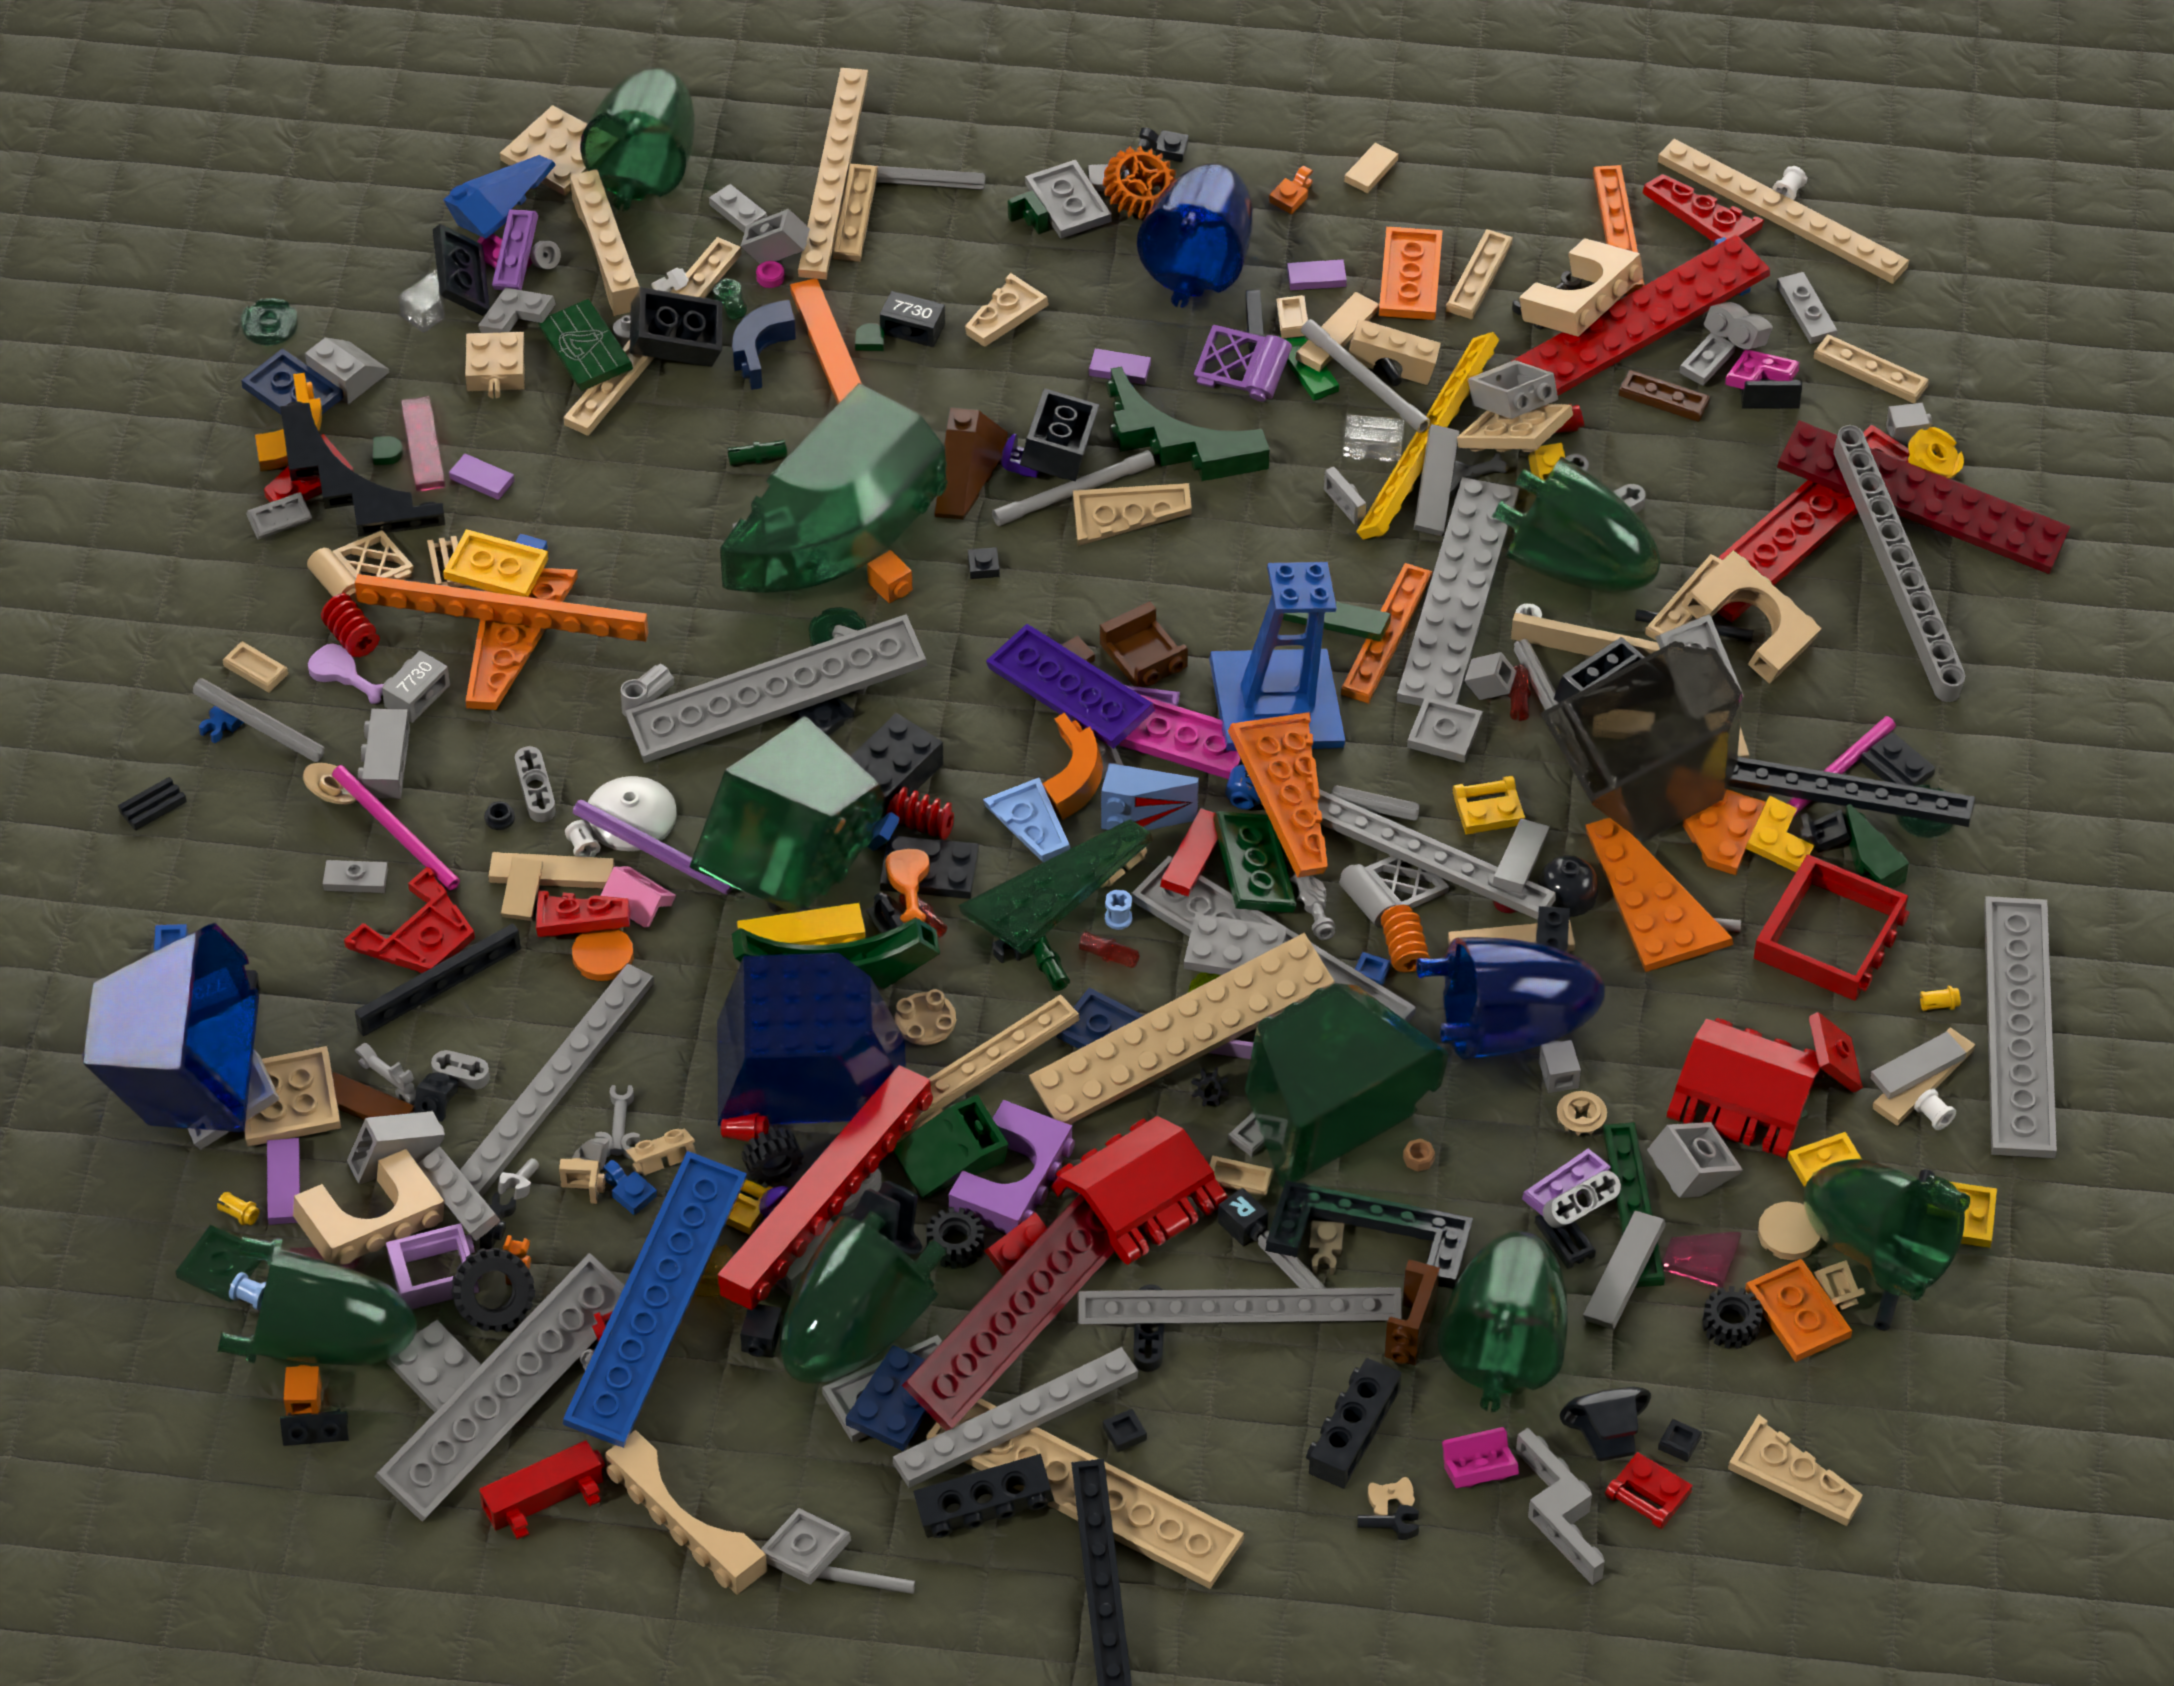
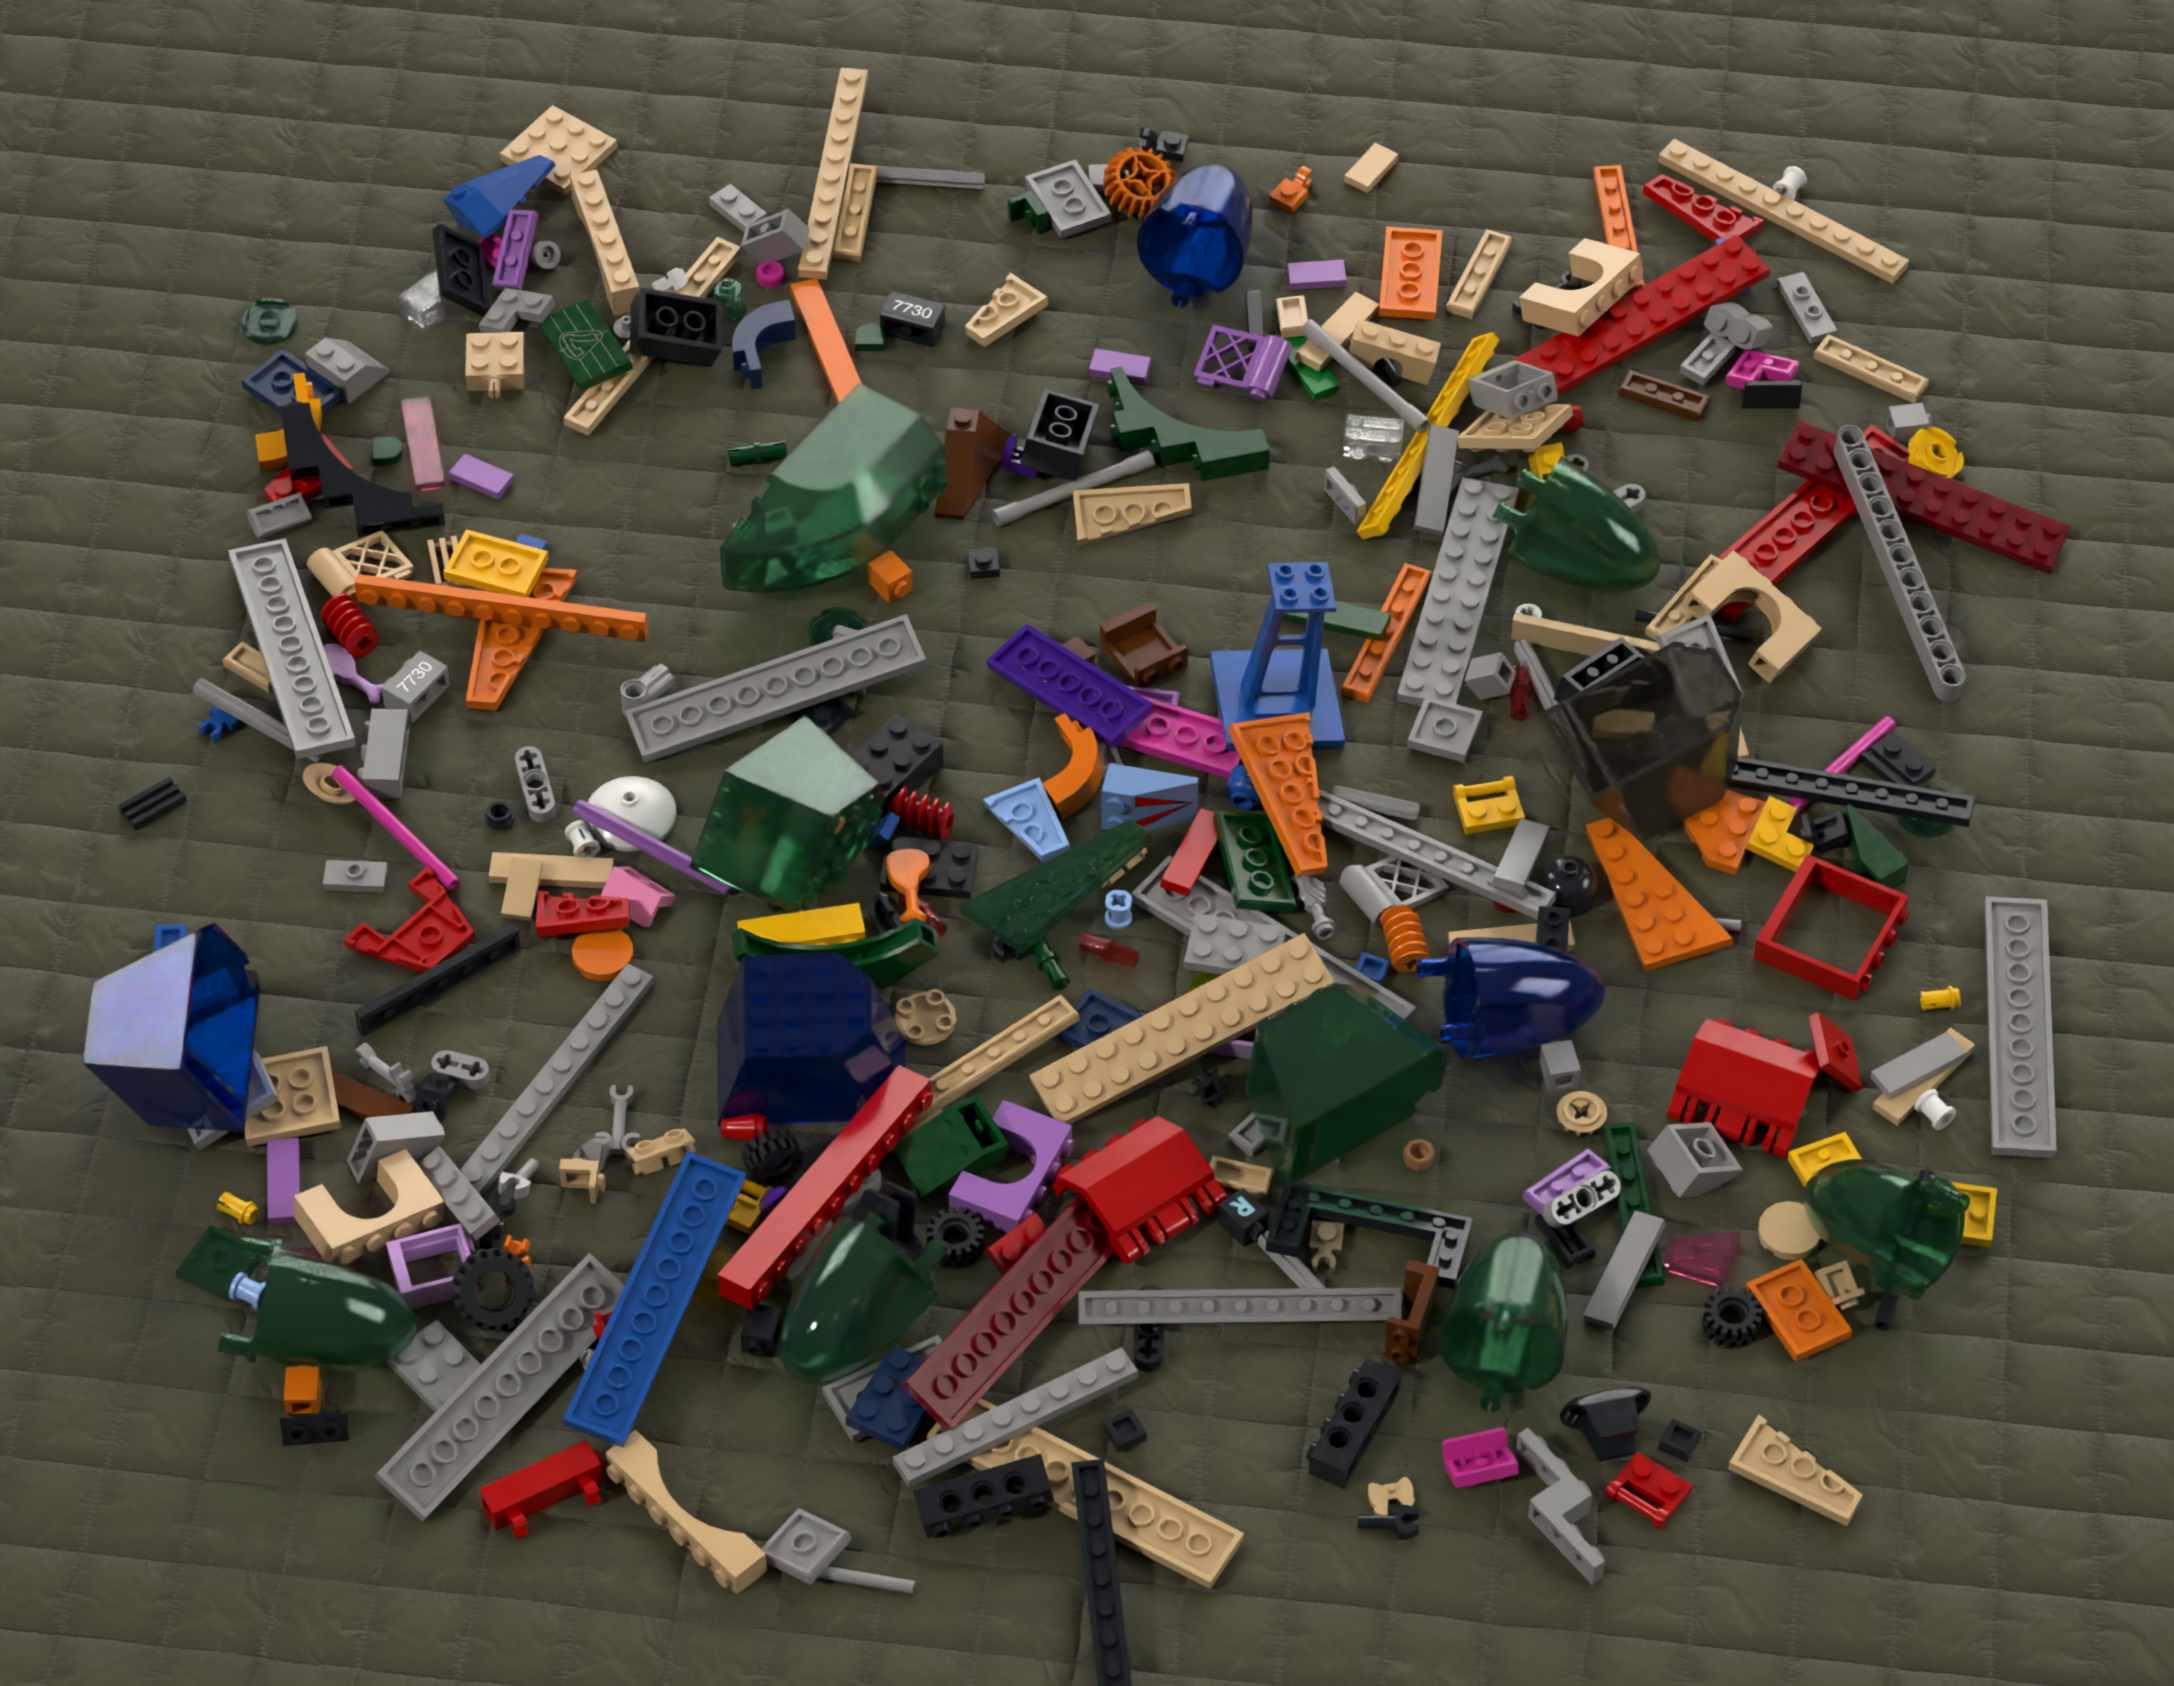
clear green windscreen [580,67,695,212] -> none
blue plate [603,1160,657,1216] -> none
none -> light grey plate [228,538,356,759]

